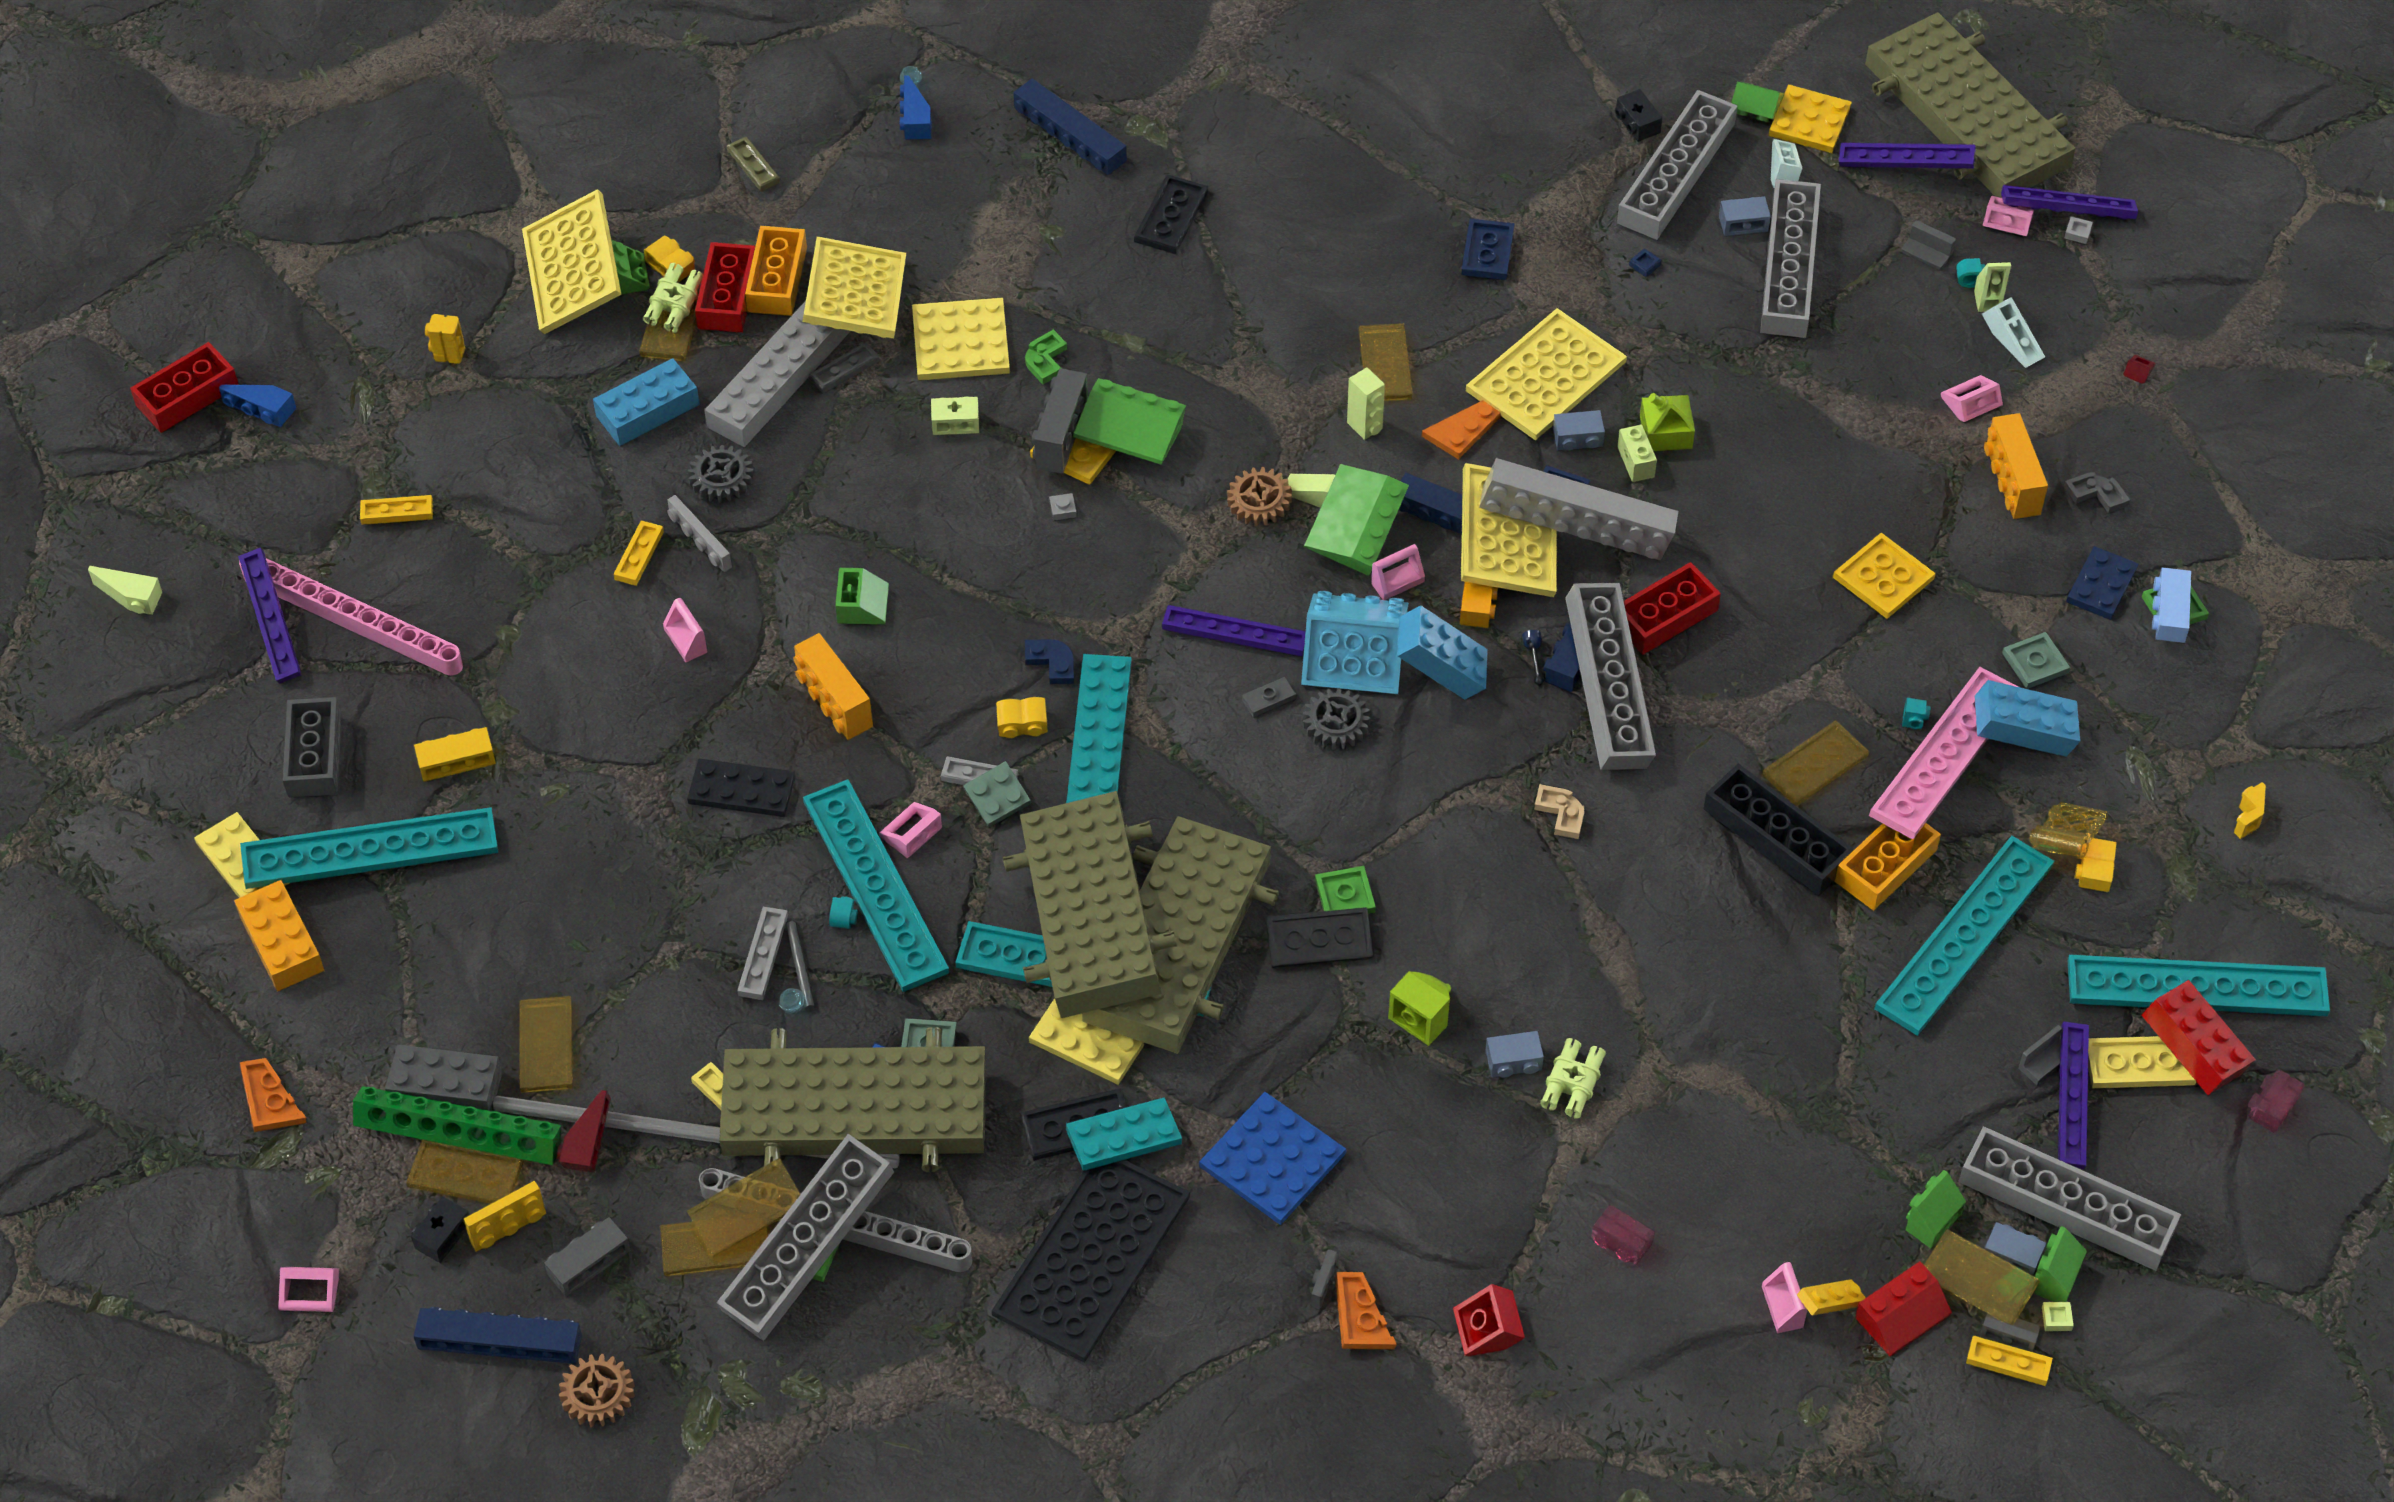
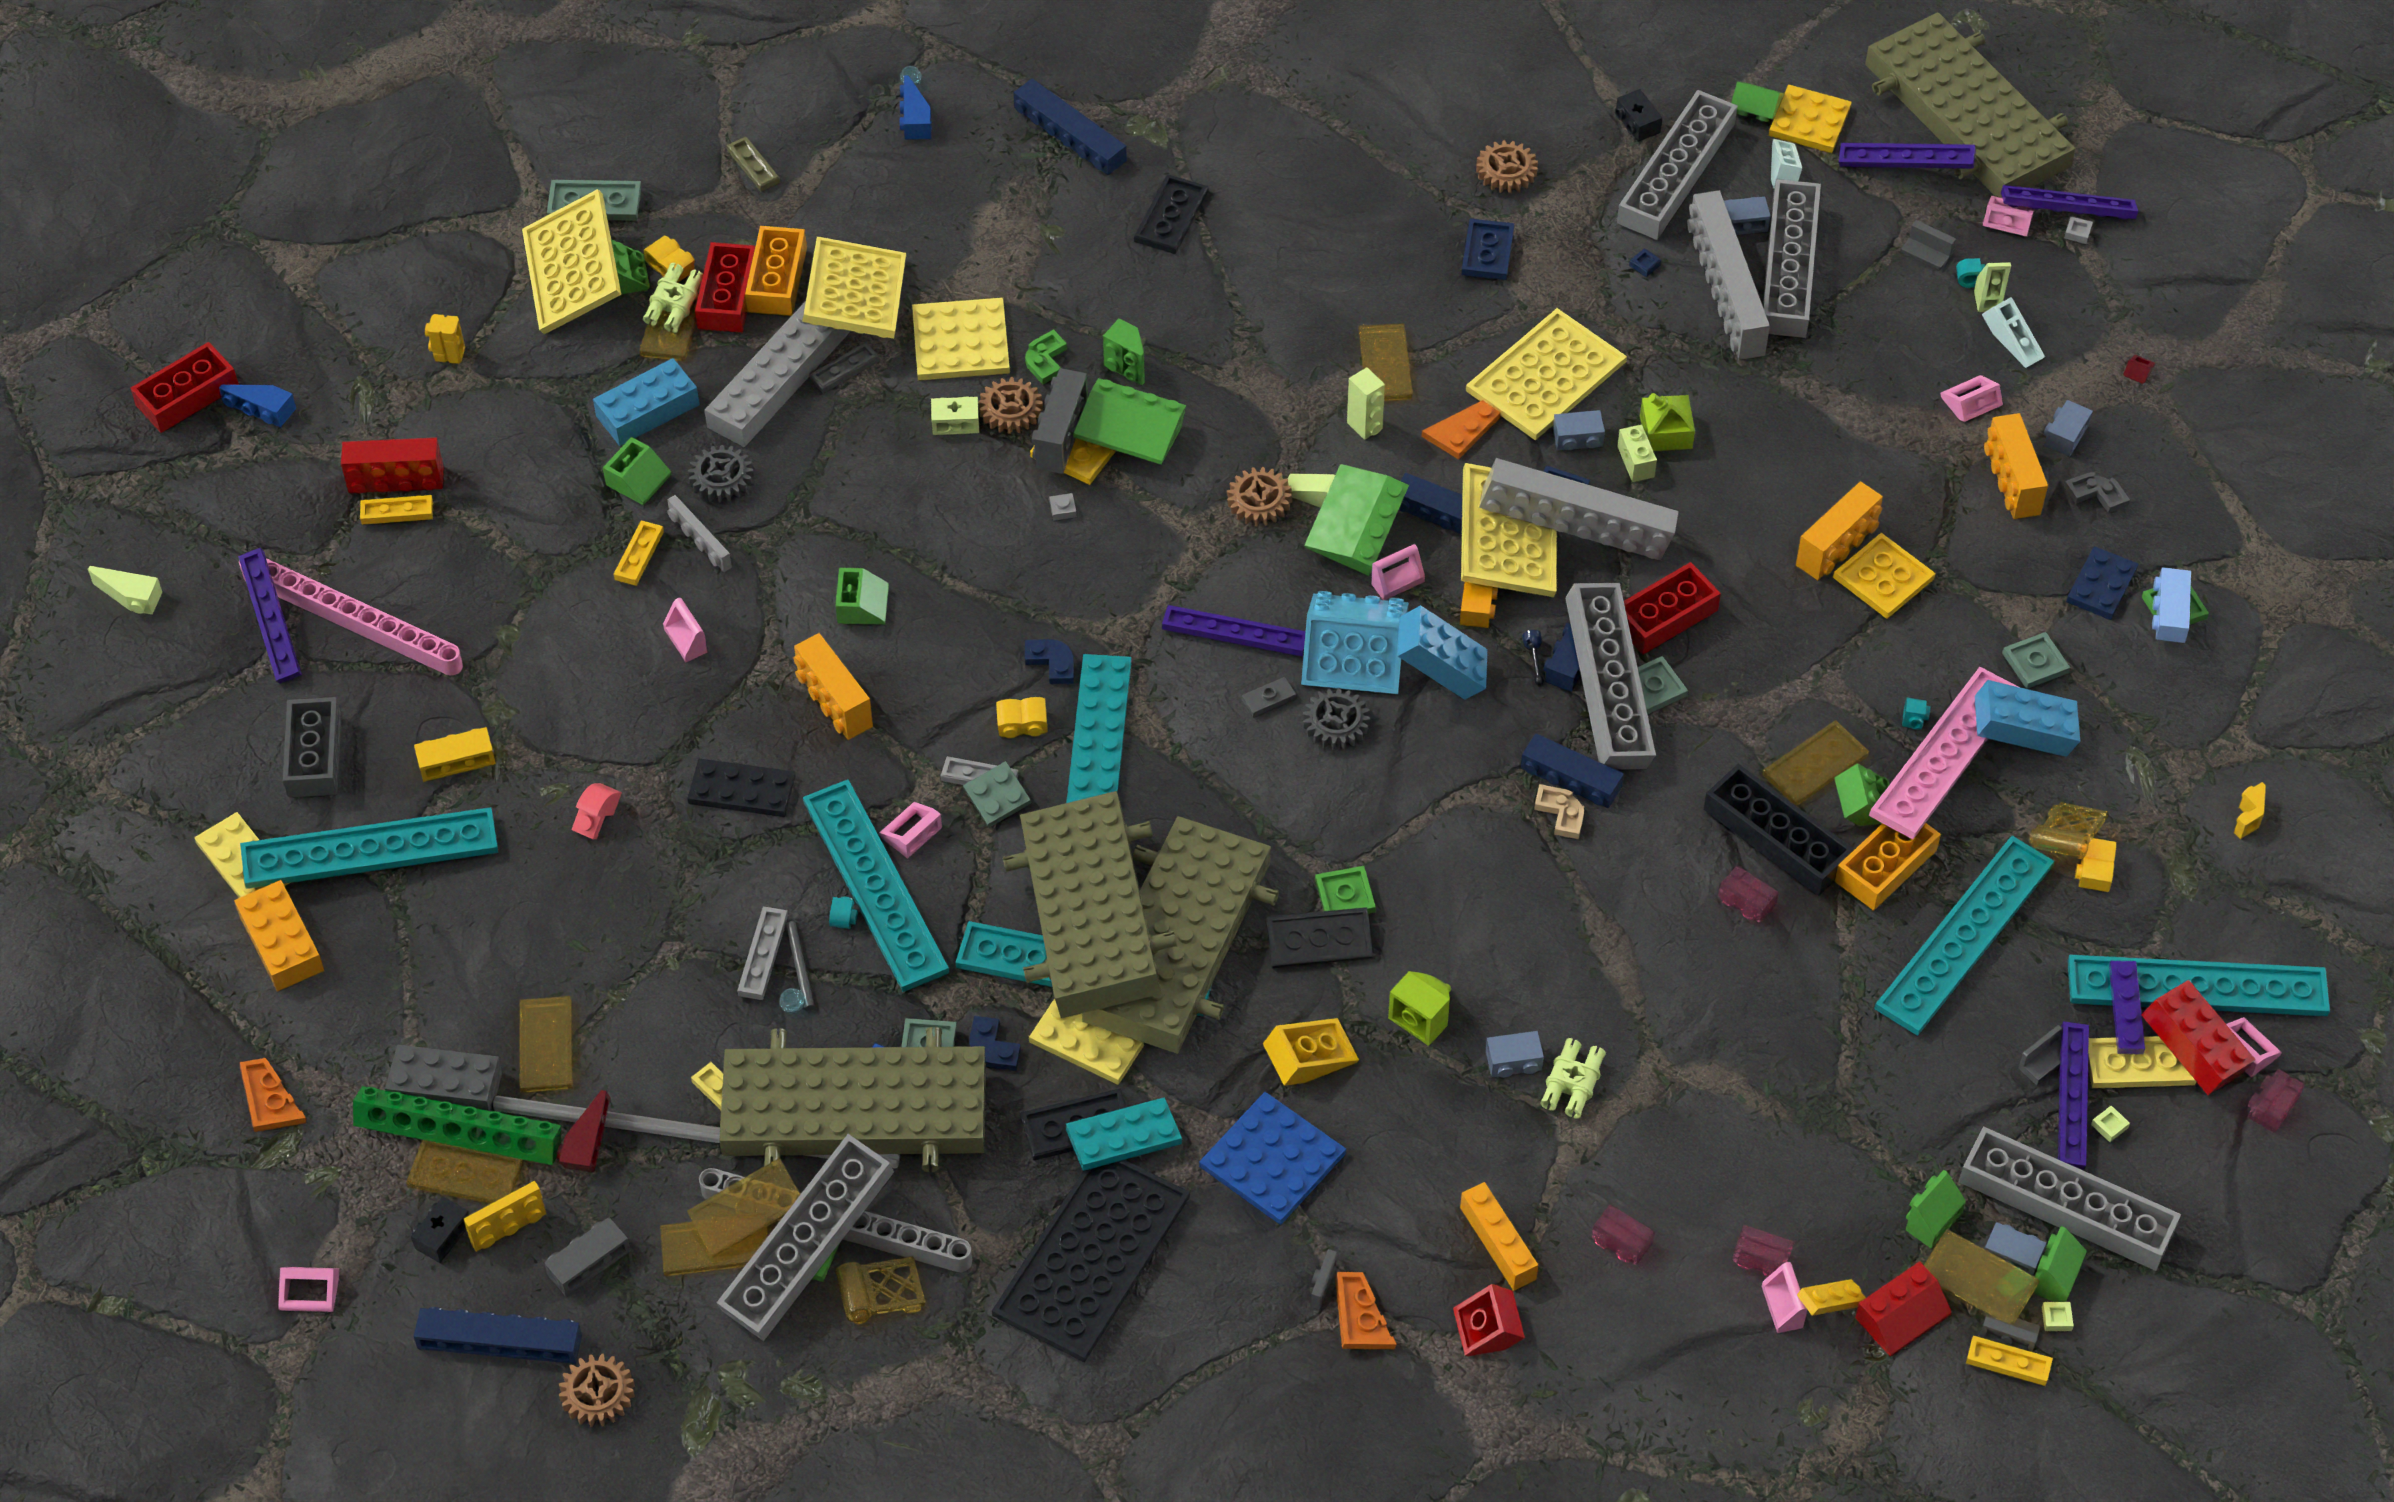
none -> red brick [341,437,444,493]
none -> sand green plate [547,180,641,221]
none -> coral brick [572,783,622,839]
none -> bright green slope [603,437,672,505]
none -> clear yellow piece [835,1256,925,1324]
none -> dark blue plate [969,1016,1021,1071]
none -> medium nougat gear [978,377,1043,434]
none -> bright green slope [1103,318,1145,385]
none -> yellow slope [1263,1018,1359,1086]
none -> light orange brick [1460,1182,1538,1291]
none -> medium nougat gear [1476,140,1538,193]
none -> dark blue brick [1521,733,1624,809]
none -> sand green plate [1637,656,1688,714]
none -> light grey brick [1687,190,1770,360]
none -> clear pink brick [1718,866,1779,923]
none -> clear pink brick [1732,1225,1795,1277]
none -> light orange brick [1796,481,1883,580]
none -> bright green slope [1834,763,1890,826]
none -> sand blue brick [2043,400,2093,457]
none -> yellowish green plate [2091,1106,2130,1142]
none -> dark purple plate [2109,961,2145,1054]
none -> bright pink tile [2226,1017,2282,1078]

